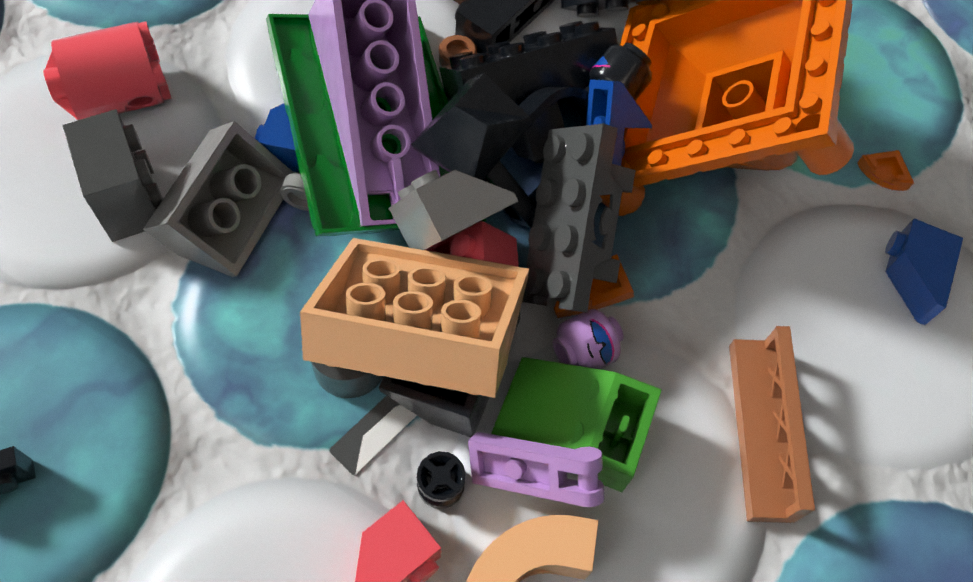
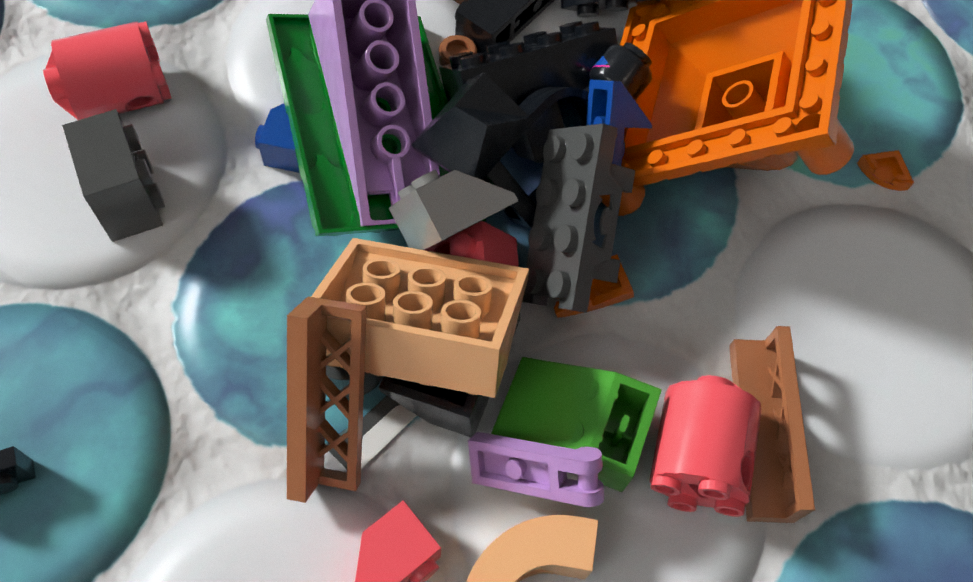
light grey slope [143,121,294,277] -> none
light grey tile [280,173,309,211] -> none
black wheel [416,451,466,509] -> none
lavender head [553,309,624,369] -> none
blue slope [885,219,963,325] -> none
none -> nougat fence [287,296,367,503]
none -> coral cylinder [649,375,762,517]

